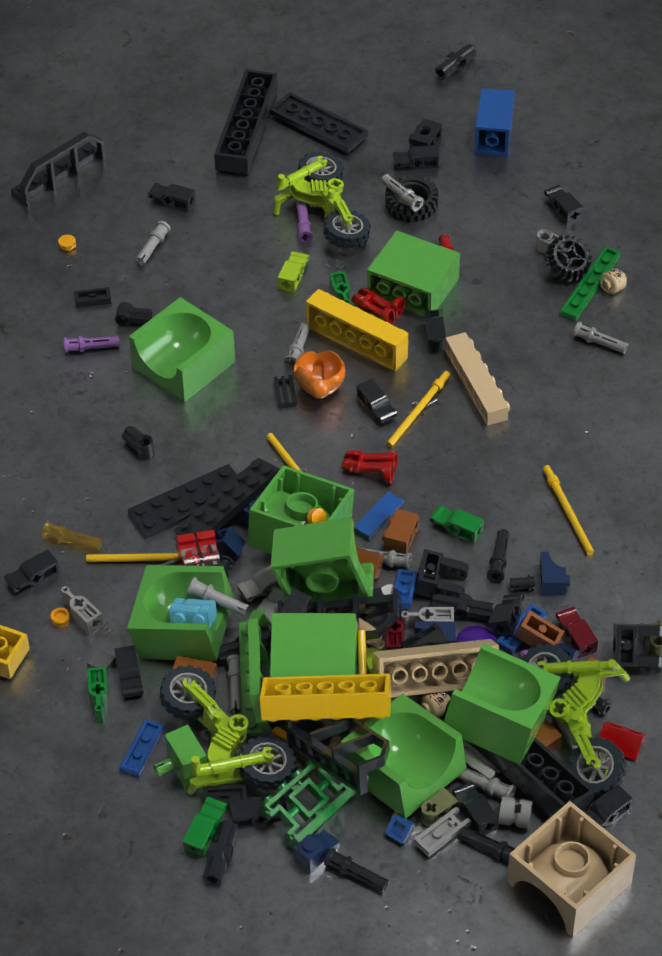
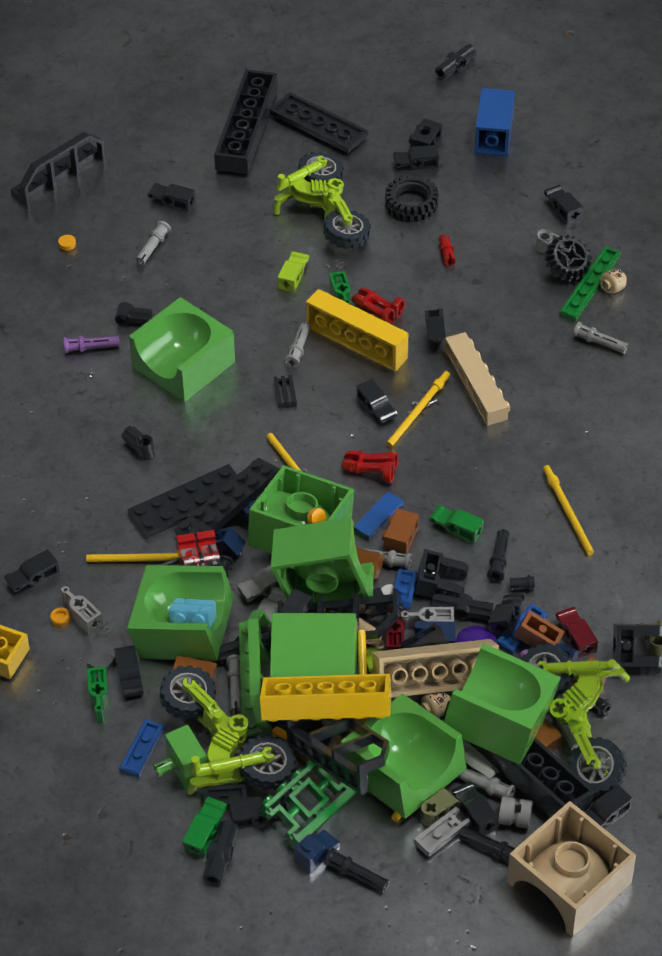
clear yellow pin [42,521,102,550] -> none
black tile [74,287,112,308] -> none
light grey pin [187,577,249,617] -> none
orange piece [293,350,345,399] -> none
medium lavender pin [296,201,313,244] -> none
bright green brick [367,230,460,316] -> none
light grey pin [381,174,424,211] -> none
blue plate [385,814,415,844] -> none
dark blue arch [540,552,570,595] -> none
red panel [599,721,646,760] -> none

